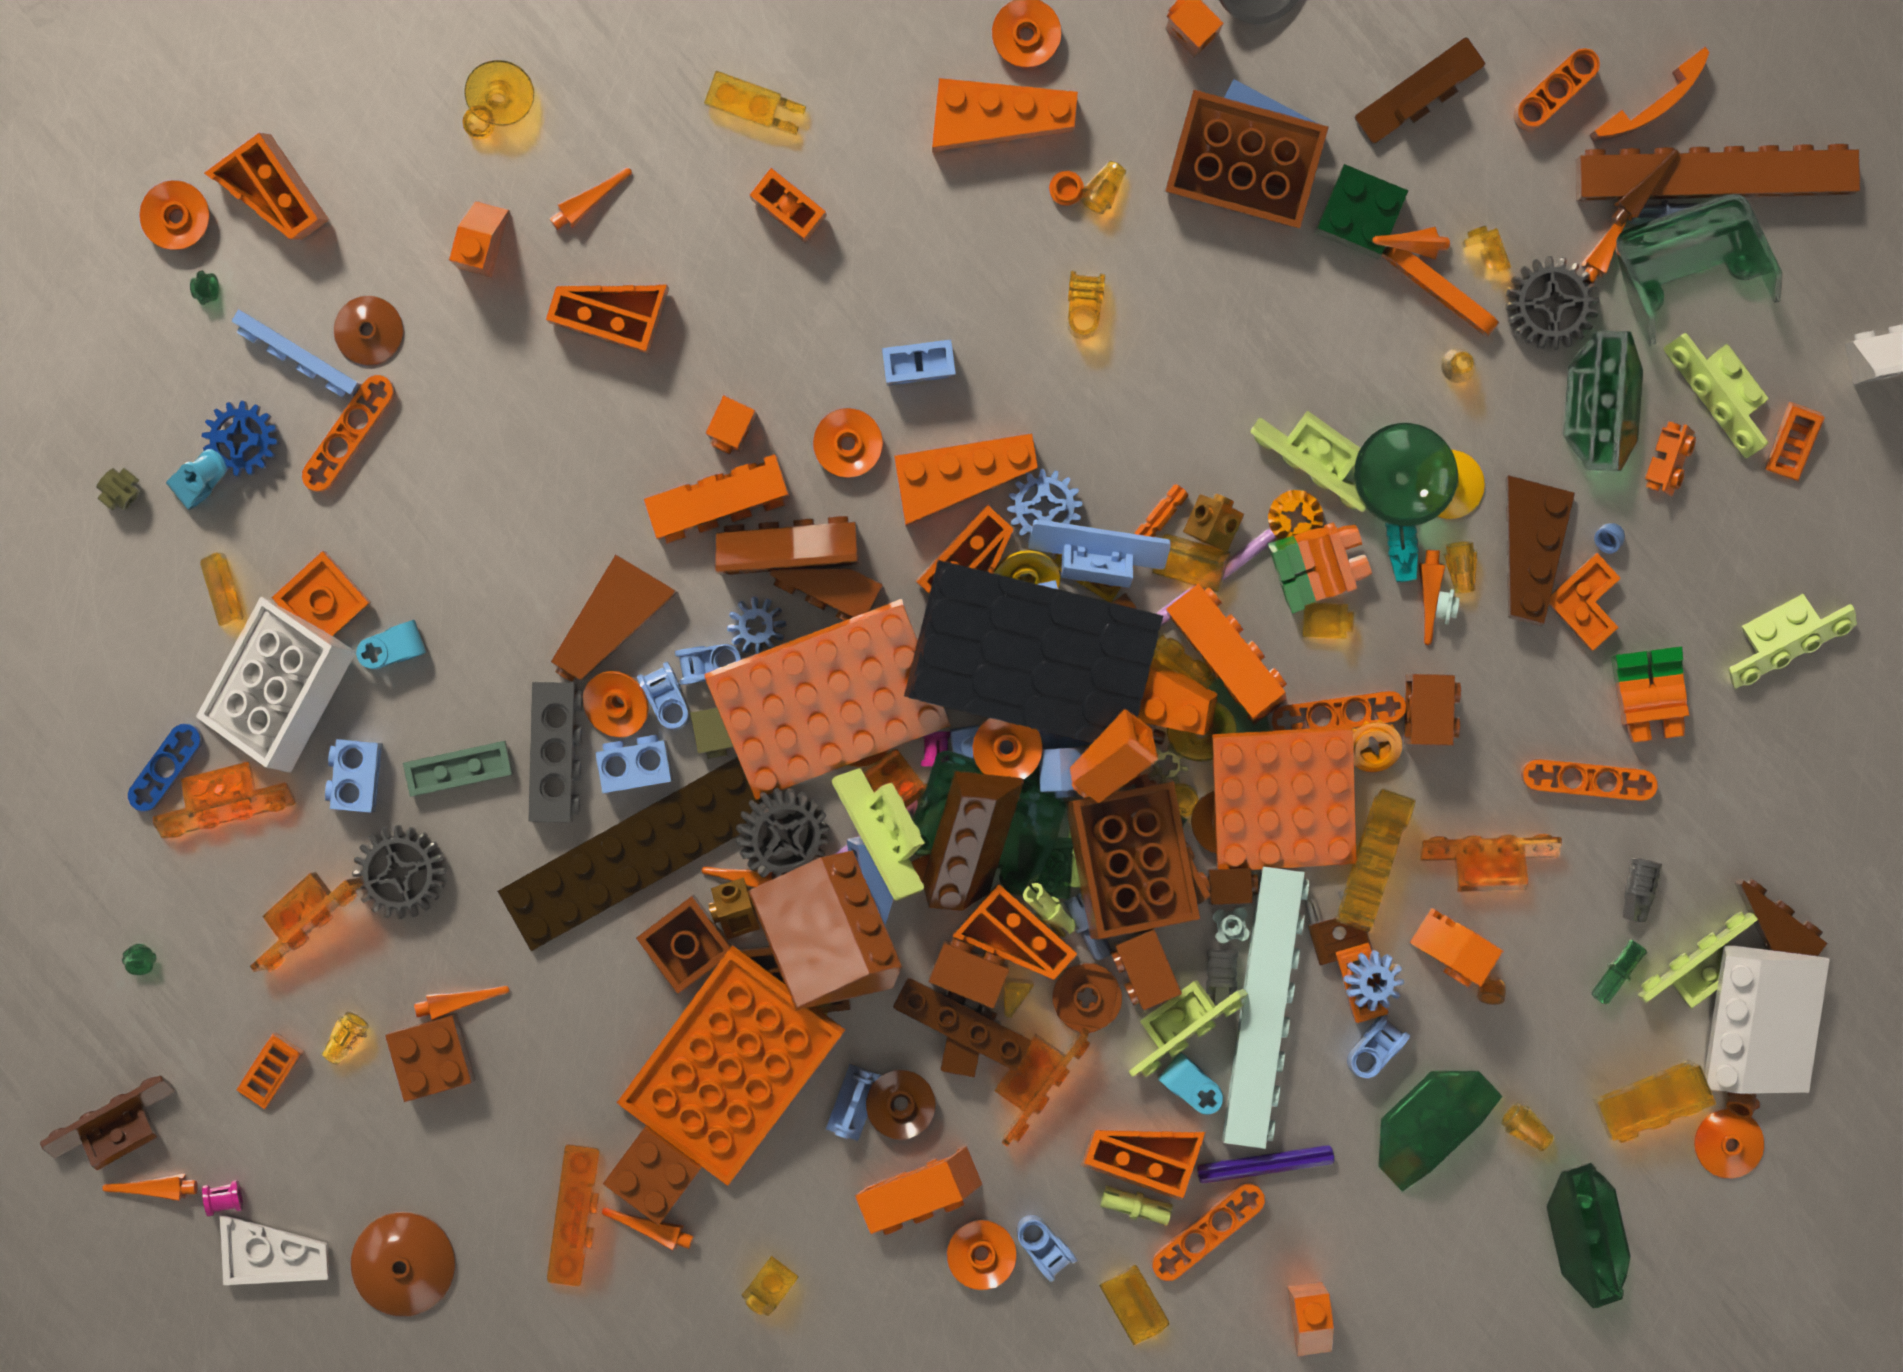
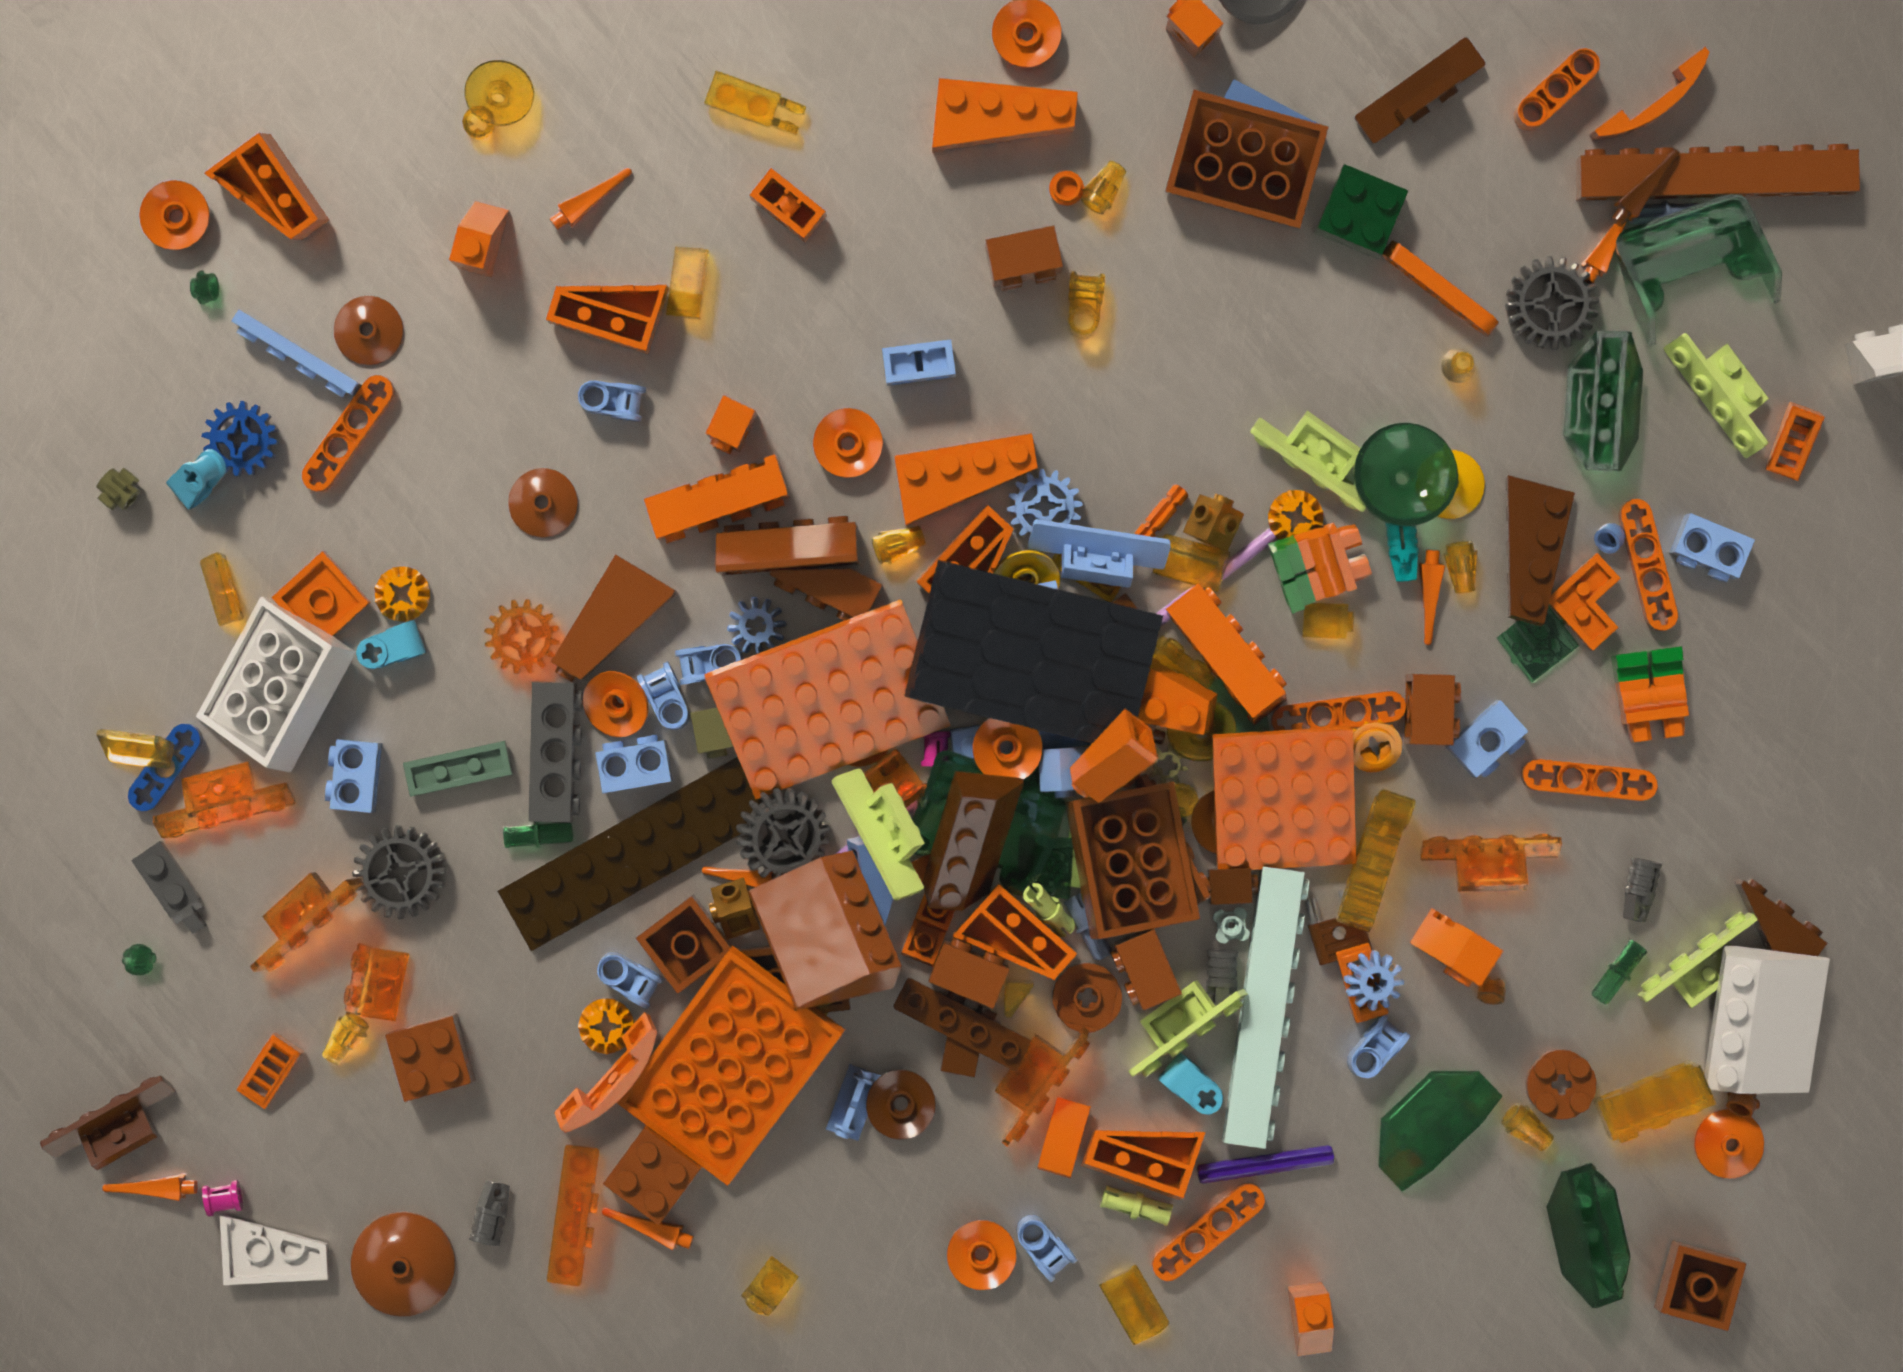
orange piece [414,986,510,1020] -> none
orange wedge [855,1146,982,1235] -> none
orange piece [1372,226,1450,260] -> none
light aqua plate [1435,589,1460,625] -> none
clear yellow bracket [1461,226,1511,275] -> none
orange hinge [1645,421,1696,497] -> none
yellowish green bracket [1729,594,1857,689] -> none
none -> clear yellow slope [96,729,175,769]
none -> dark grey hinge [131,841,207,934]
none -> clear orange bracket [344,943,409,1022]
none -> light orange gear [374,566,430,622]
none -> dark grey hinge [469,1180,510,1246]
none -> clear orange gear [484,599,560,674]
none -> clear green axle [503,822,574,848]
none -> dark orange dish [508,468,578,537]
none -> orange slope [554,1012,657,1133]
none -> light blue piece [578,380,646,422]
none -> light orange gear [578,998,634,1054]
none -> light blue piece [597,952,666,1009]
none -> clear yellow slope [666,246,710,320]
none -> clear yellow cone [871,525,926,565]
none -> orange slope [900,893,955,967]
none -> dark orange brick [985,225,1063,292]
none -> orange slope [1037,1097,1091,1179]
none -> light blue brick [1445,700,1528,778]
none -> clear green piece [1496,606,1580,683]
none -> dark orange plate [1525,1049,1596,1120]
none -> orange beam [1618,499,1678,631]
none -> dark orange brick [1654,1240,1747,1331]
none -> light blue brick [1669,513,1755,583]

